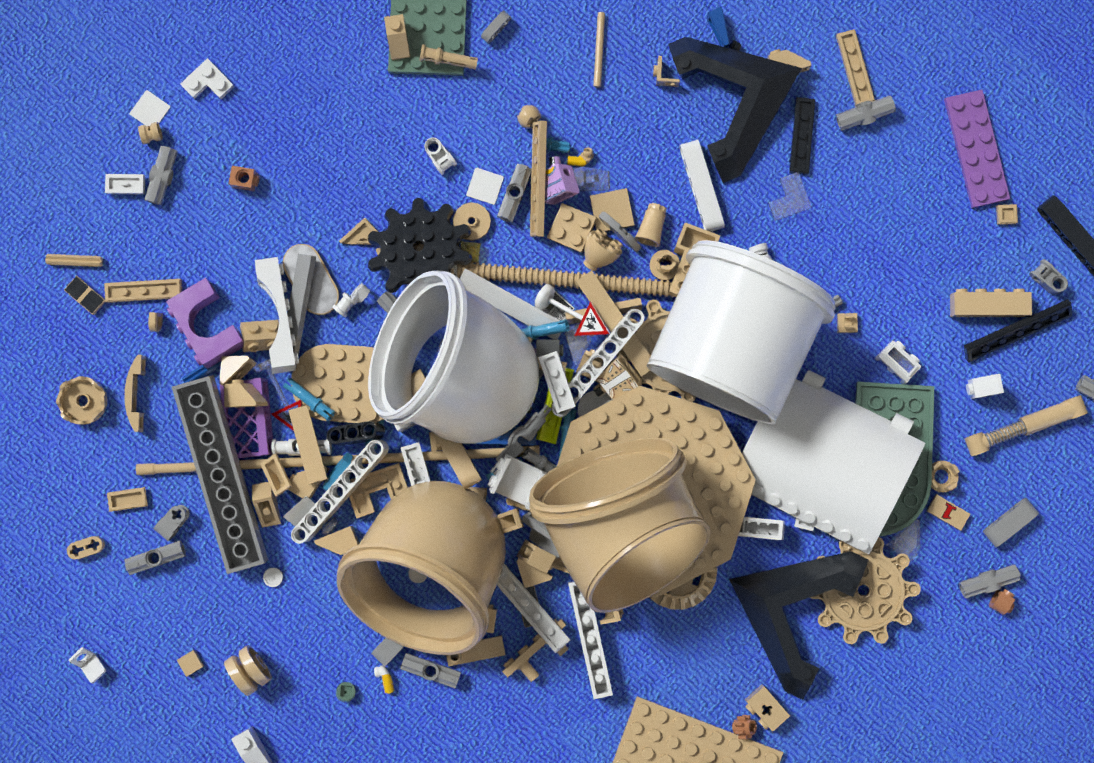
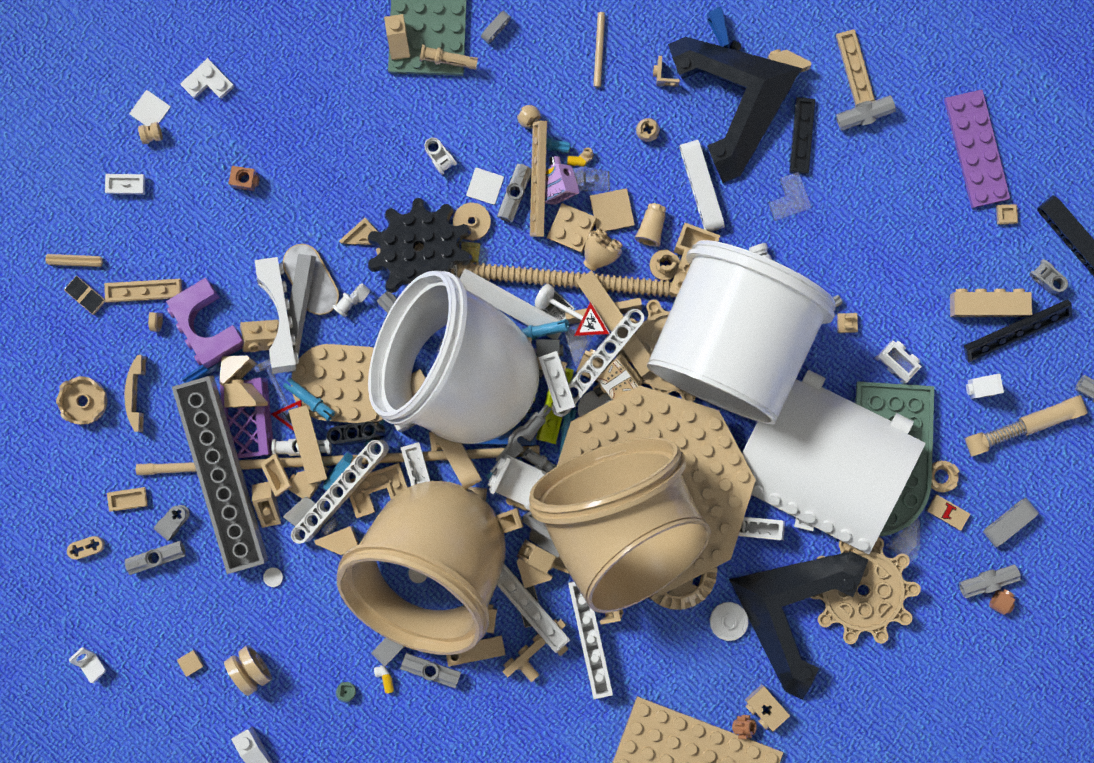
light grey piece [145,146,178,205] -> none
light grey tile [599,212,641,253] -> none
none -> tan piece [636,118,660,142]
none -> white tile [709,602,749,641]

